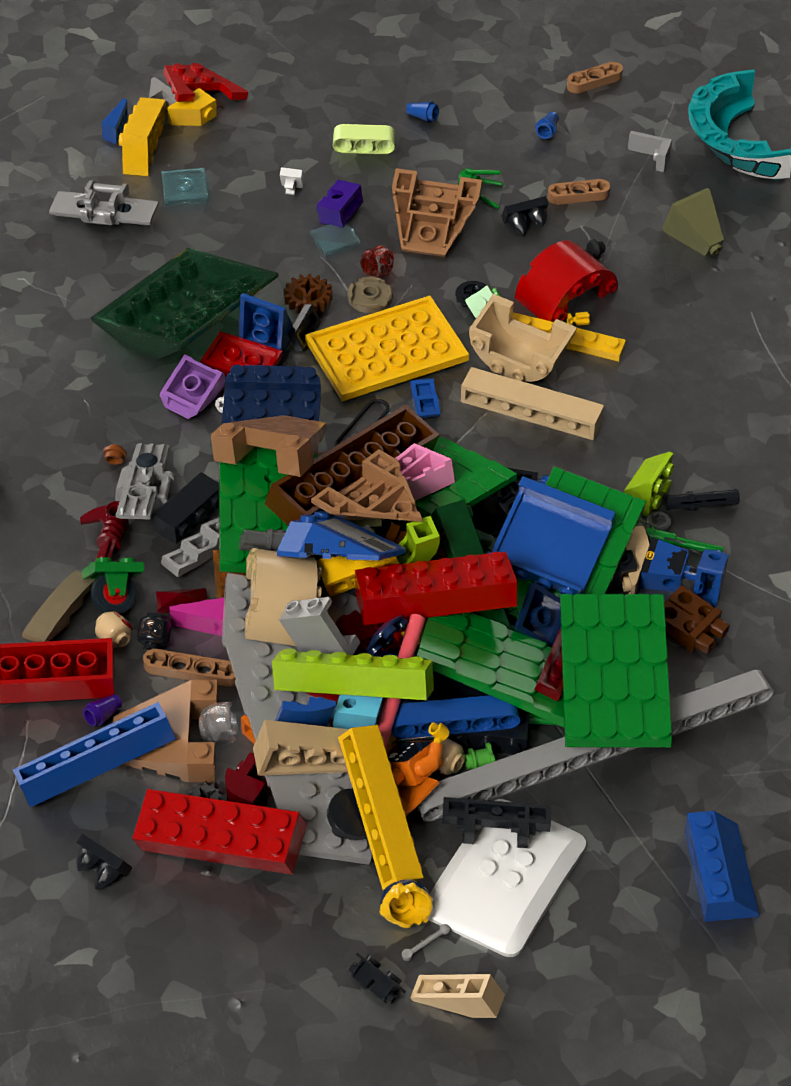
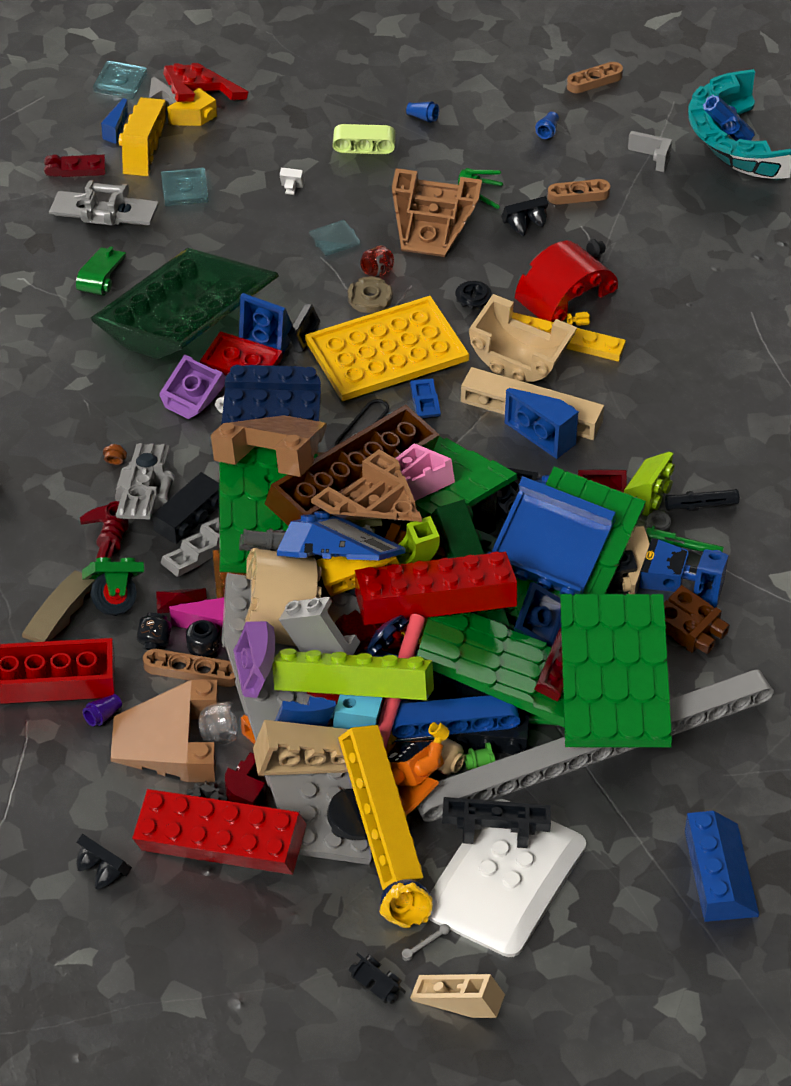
blue brick [13,702,176,807] -> none
tan head [95,611,133,649] -> none
reddish brown gear [283,274,333,314] -> none
dark purple brick [316,180,364,228] -> none
bracket [465,285,502,318] -> none
olive slope [662,188,724,256] -> none
none -> dark red hinge [44,154,105,177]
none -> green door [76,247,126,296]
none -> clear light blue tile [93,60,147,99]
none -> black head [186,620,219,657]
none -> medium lavender slope [233,621,275,698]
none -> blue slope [504,388,579,459]
none -> dark red slope [578,469,627,493]
none -> blue piece [703,95,755,141]

